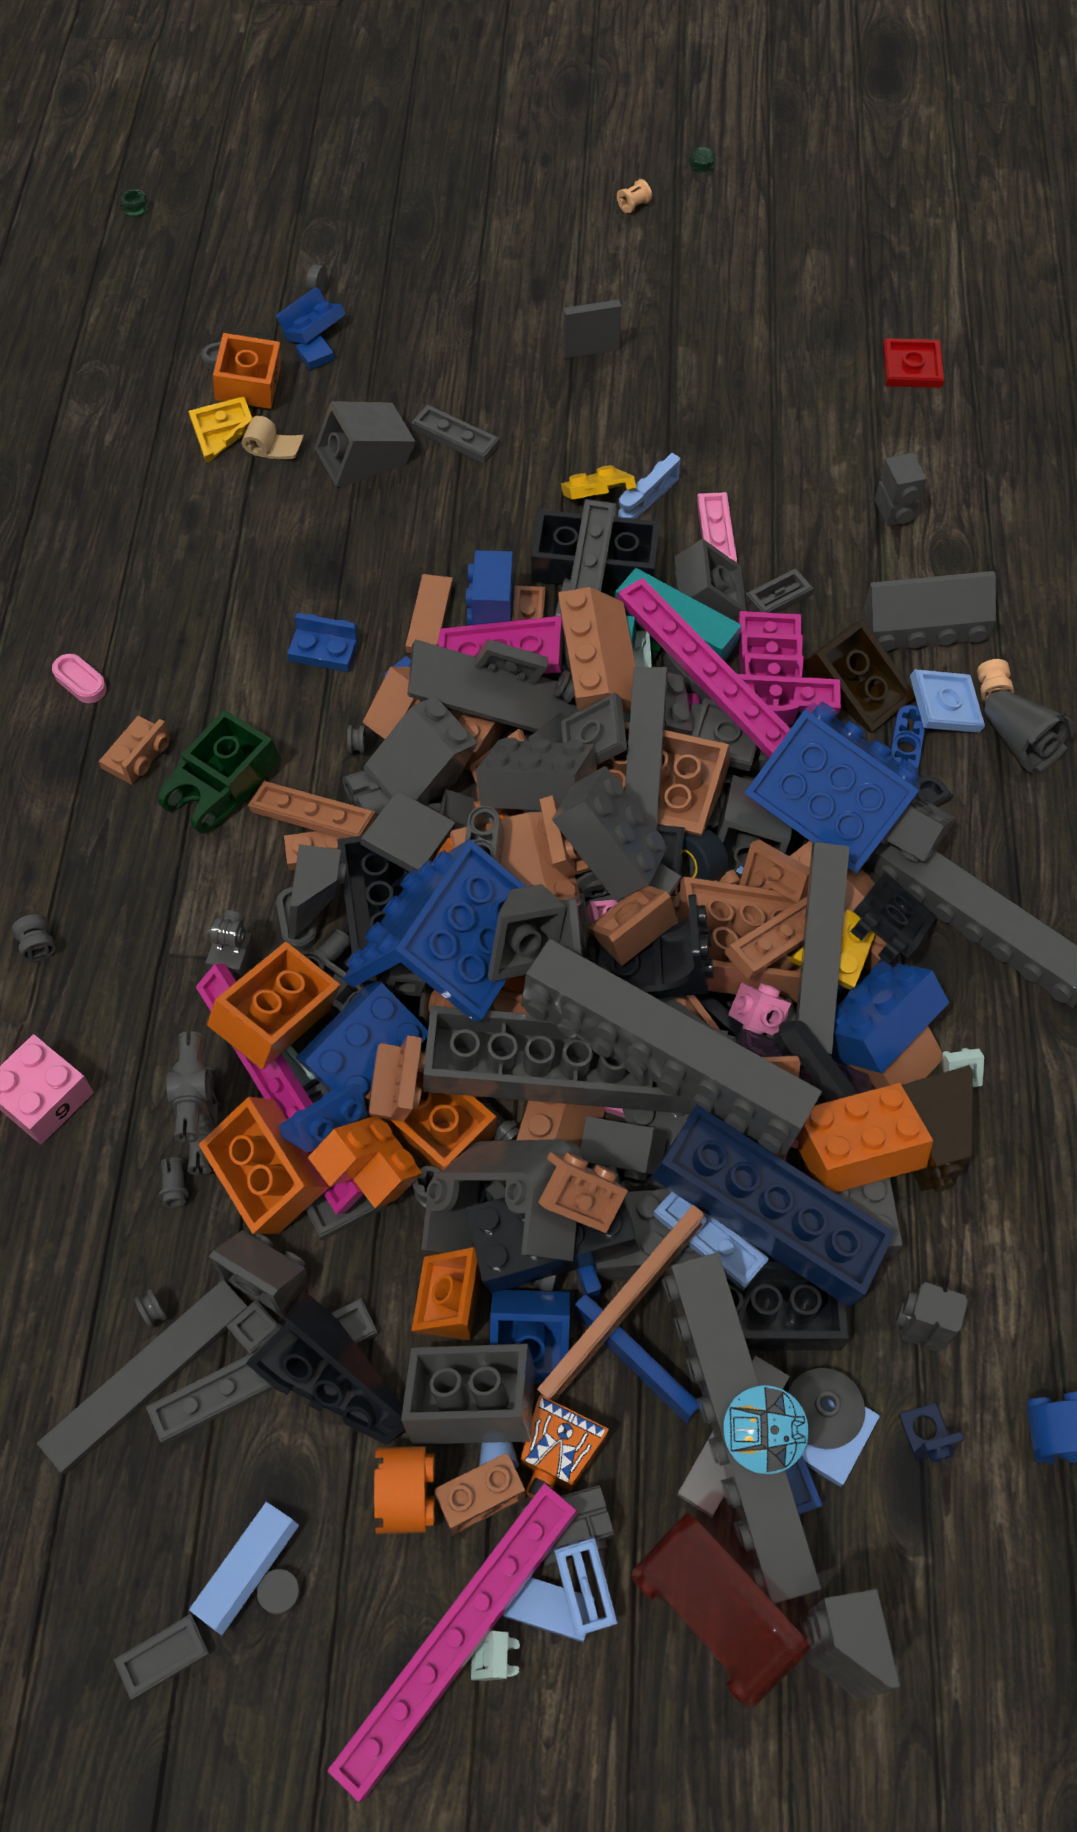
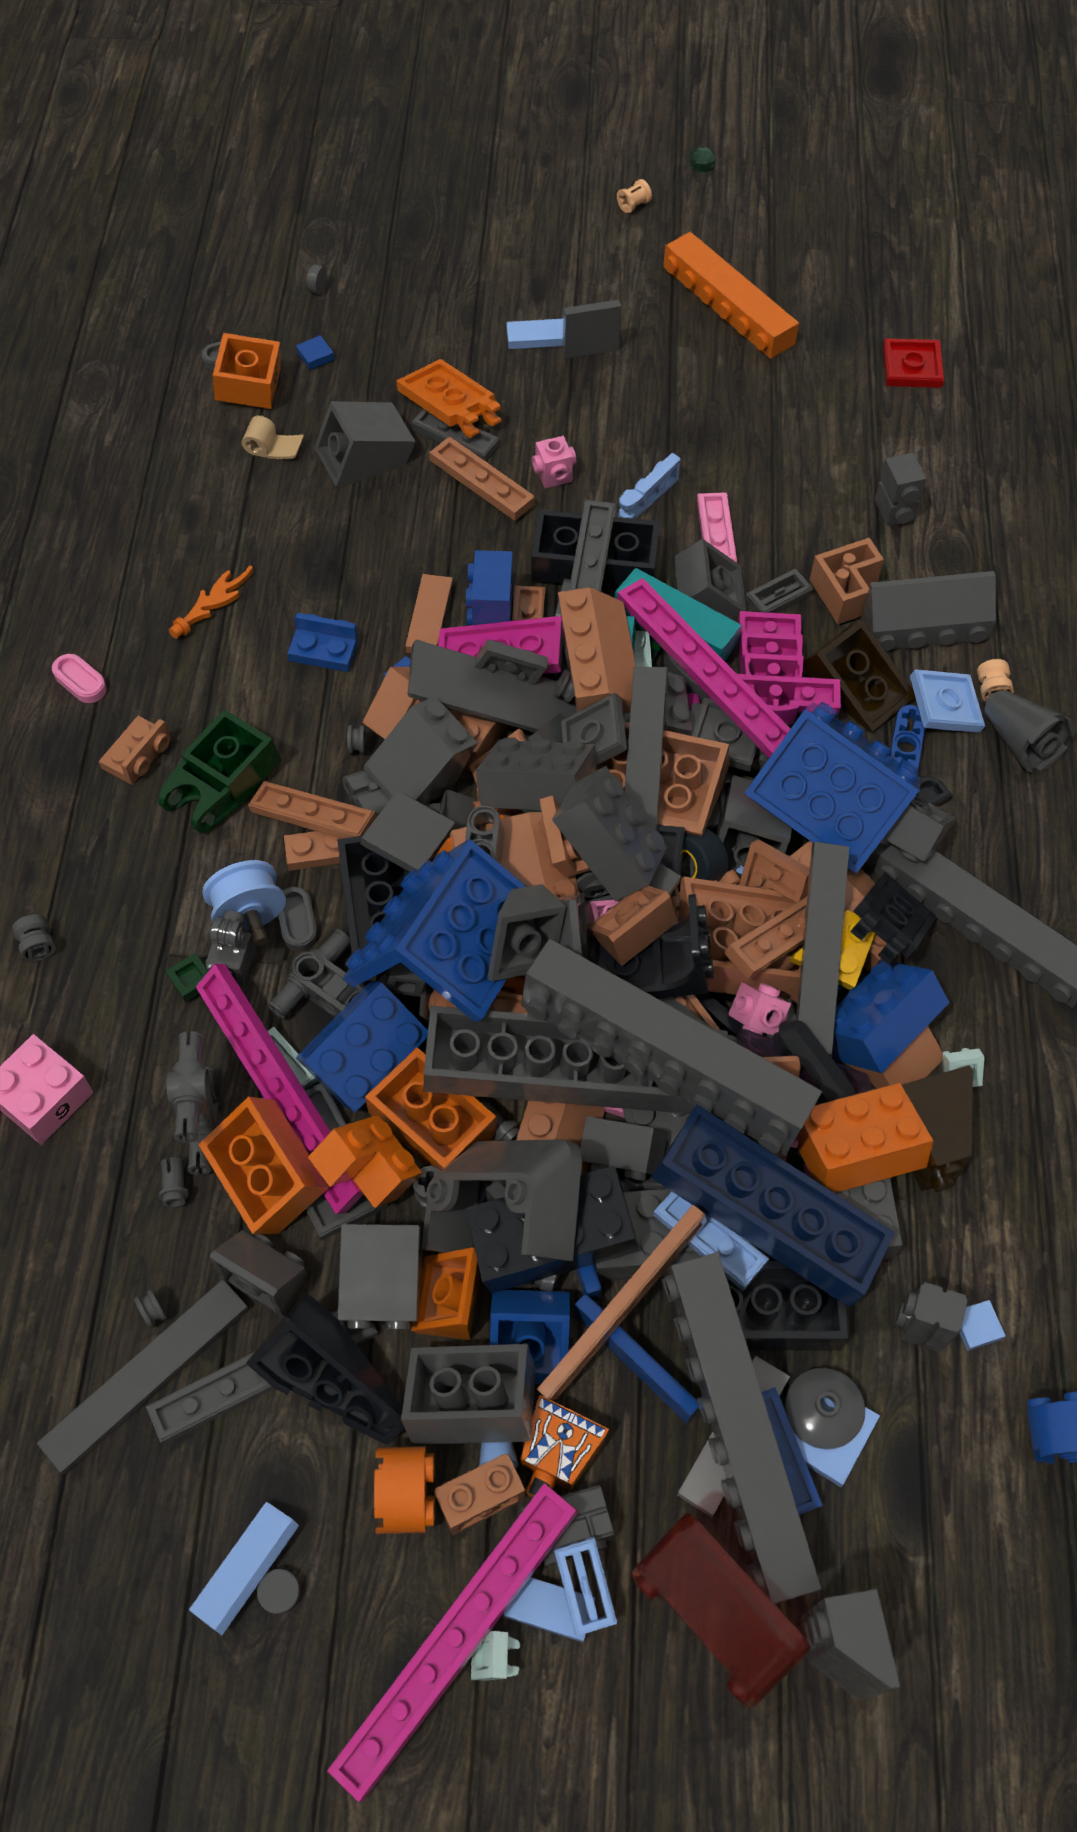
dark grey tile [114,1614,211,1701] -> none
clear green tile [120,189,148,215] -> none
yellow wing [189,396,252,463] -> none
orange brick [207,941,341,1070] -> none
dark grey tile [227,1300,278,1354] -> none
blue bracket [276,288,346,344] -> none
blue bracket [279,1083,368,1153] -> none
dark grey slope [288,844,346,939] -> none
nougat bracket [368,1035,426,1122] -> none
nougat bracket [538,1151,628,1233] -> none
yellow wing [561,465,636,500] -> none
medium azure dish [723,1385,808,1474] -> none
dark blue bracket [899,1403,964,1463] -> none
none -> dark green plate [165,953,208,1002]
none -> orange piece [168,566,253,639]
none -> light blue wheel [202,860,286,946]
none -> dark grey slope [338,1224,424,1329]
none -> orange tile [396,359,502,438]
none -> nougat plate [429,436,535,521]
none -> light blue tile [506,319,563,349]
none -> bright pink brick [532,436,576,488]
none -> orange brick [664,232,799,359]
none -> nougat brick [809,538,884,625]
none -> light blue tile [959,1300,1005,1351]

